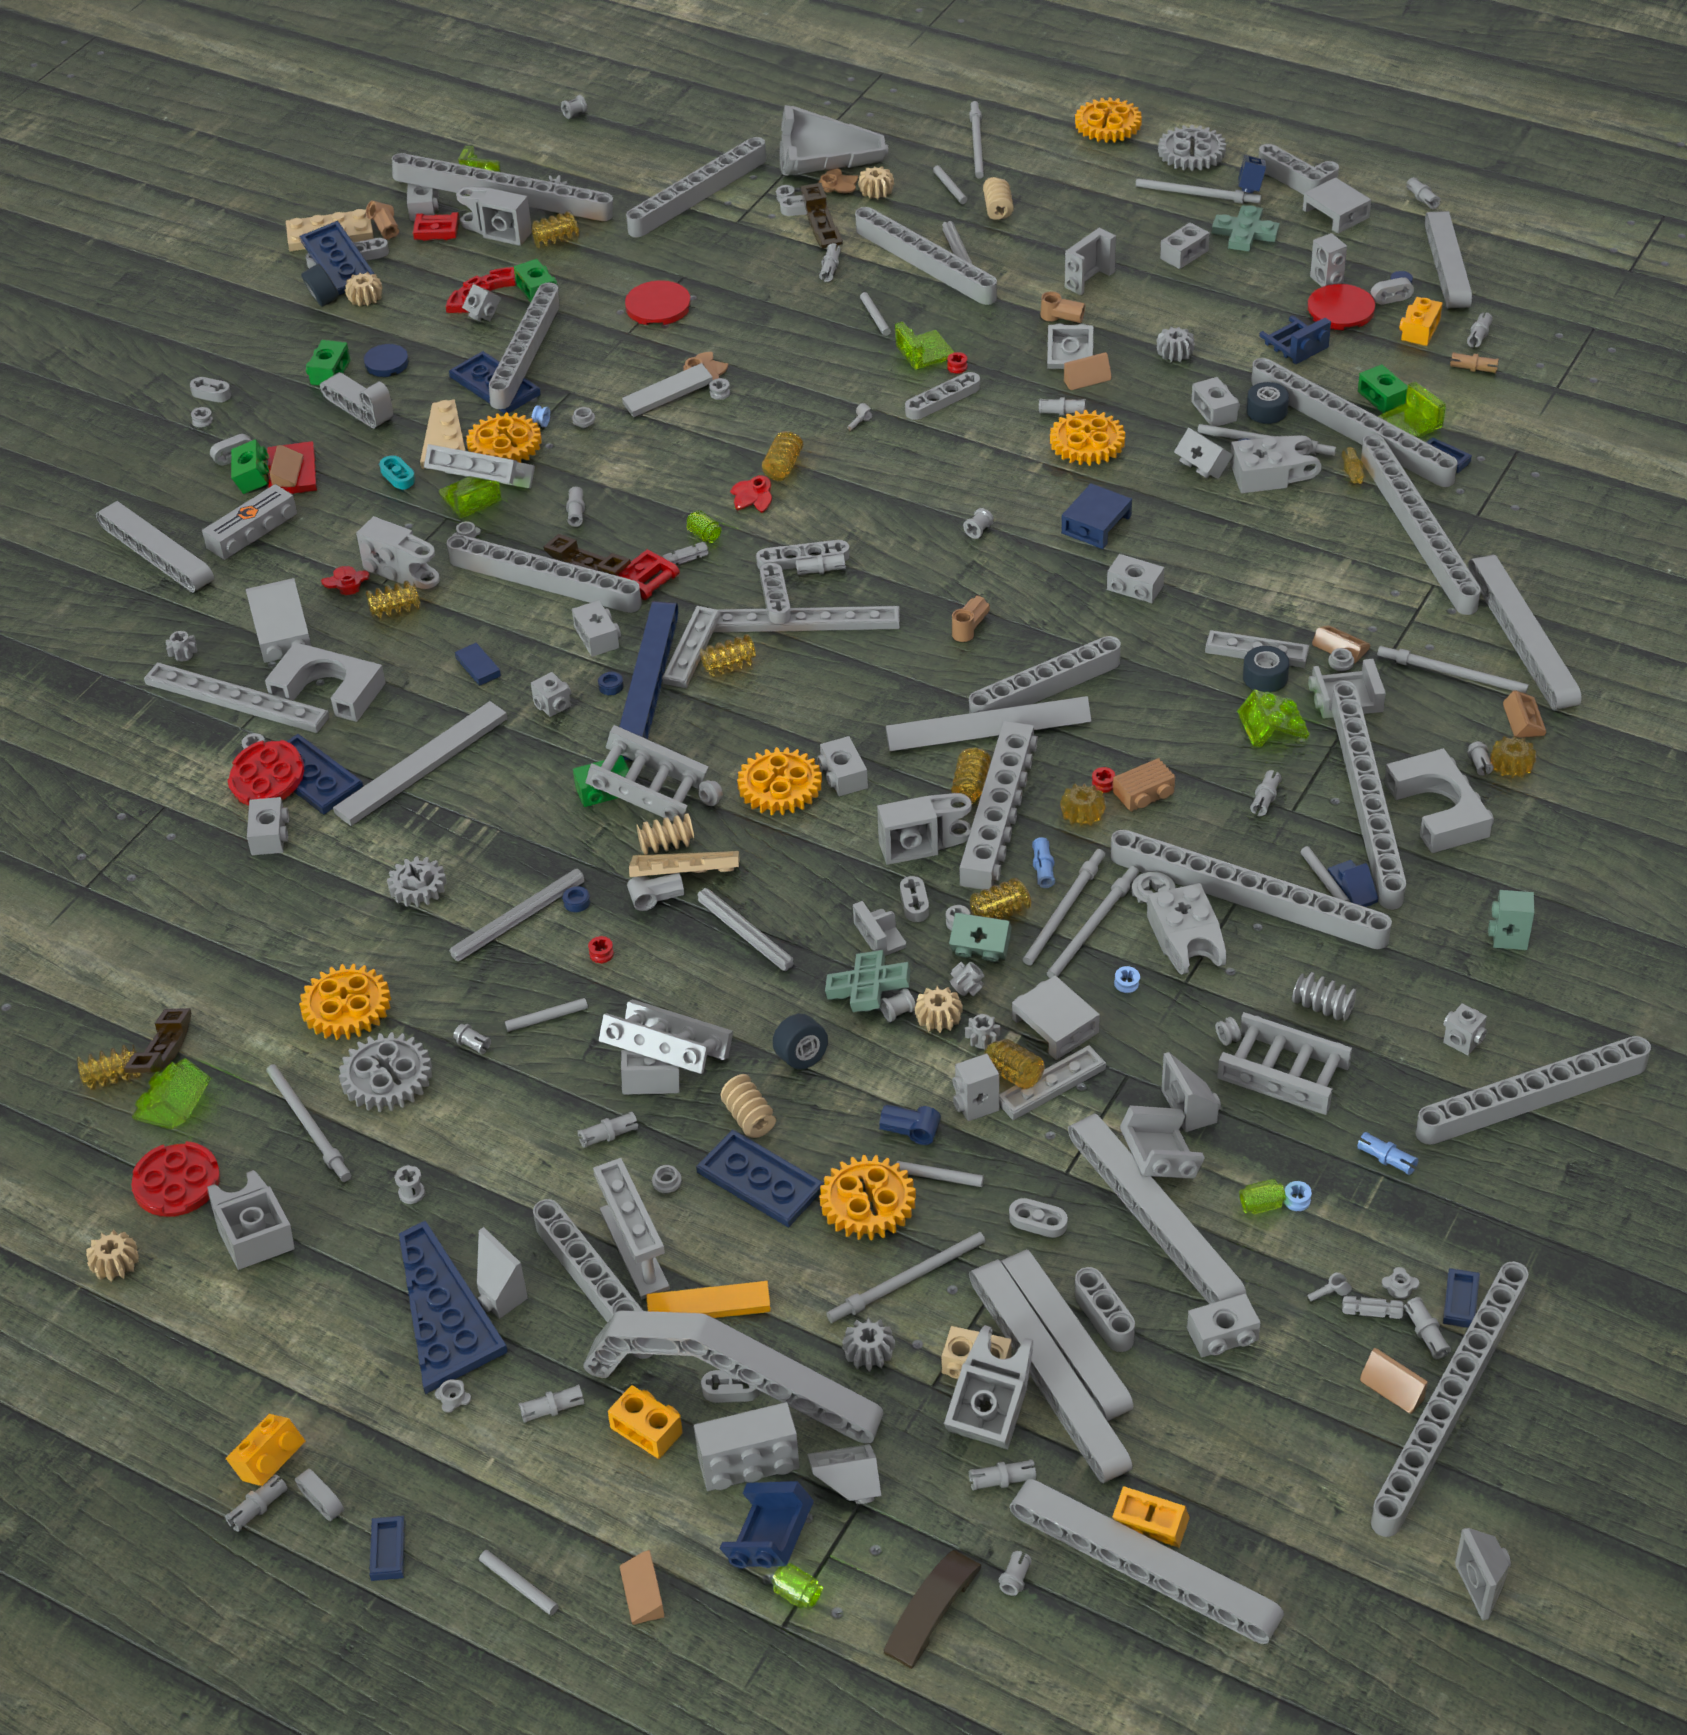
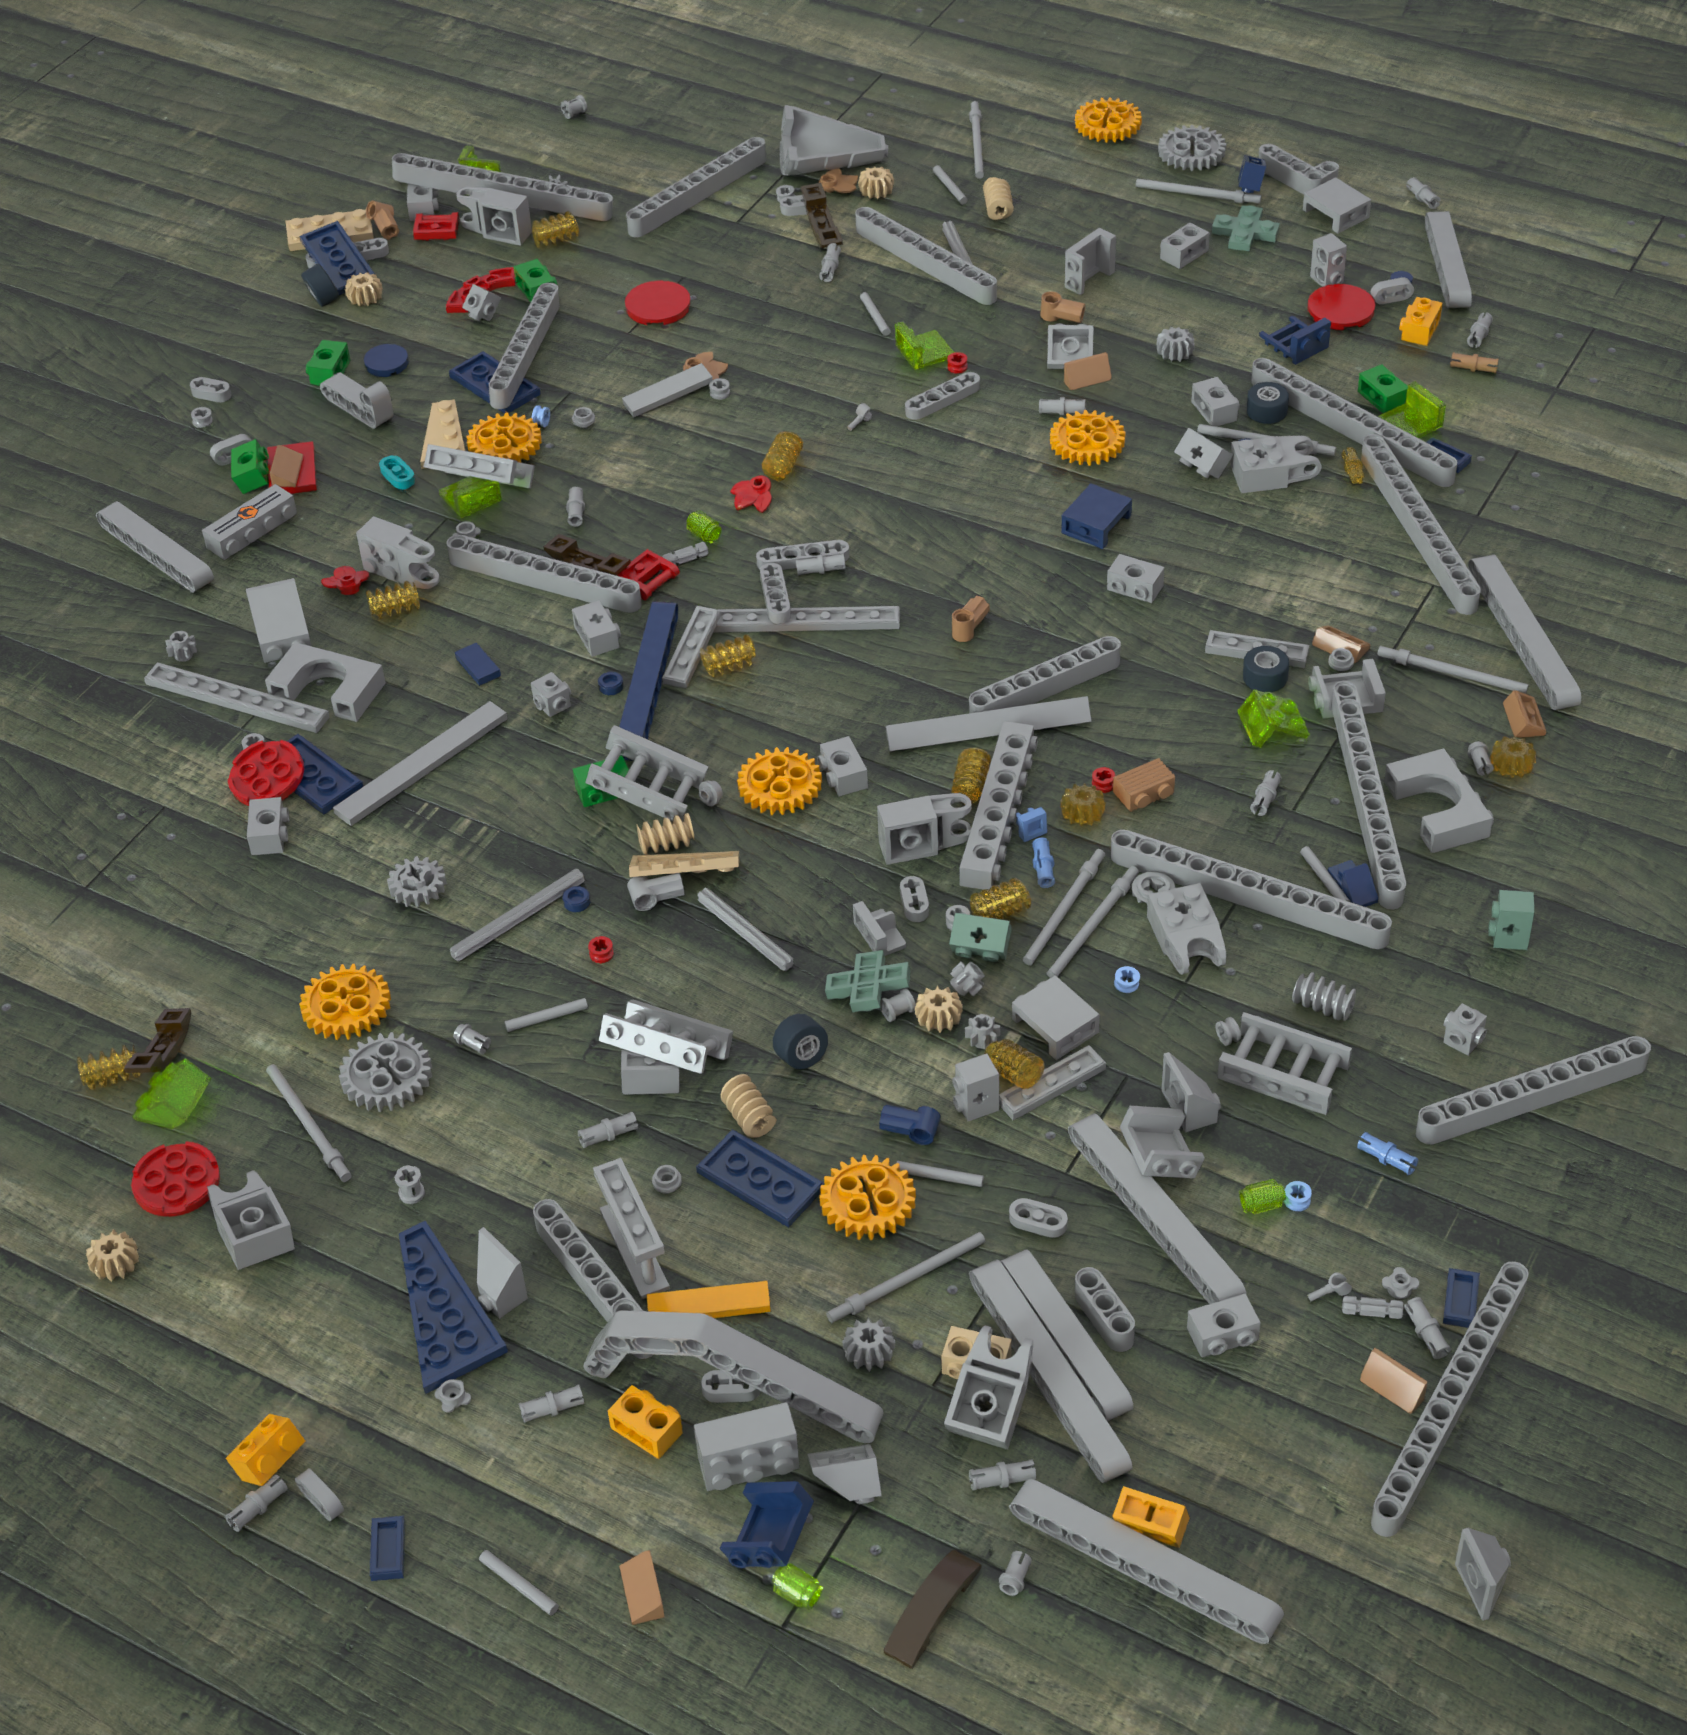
light grey bush [963,508,994,539] -> none
none -> medium blue tile [1016,807,1047,842]

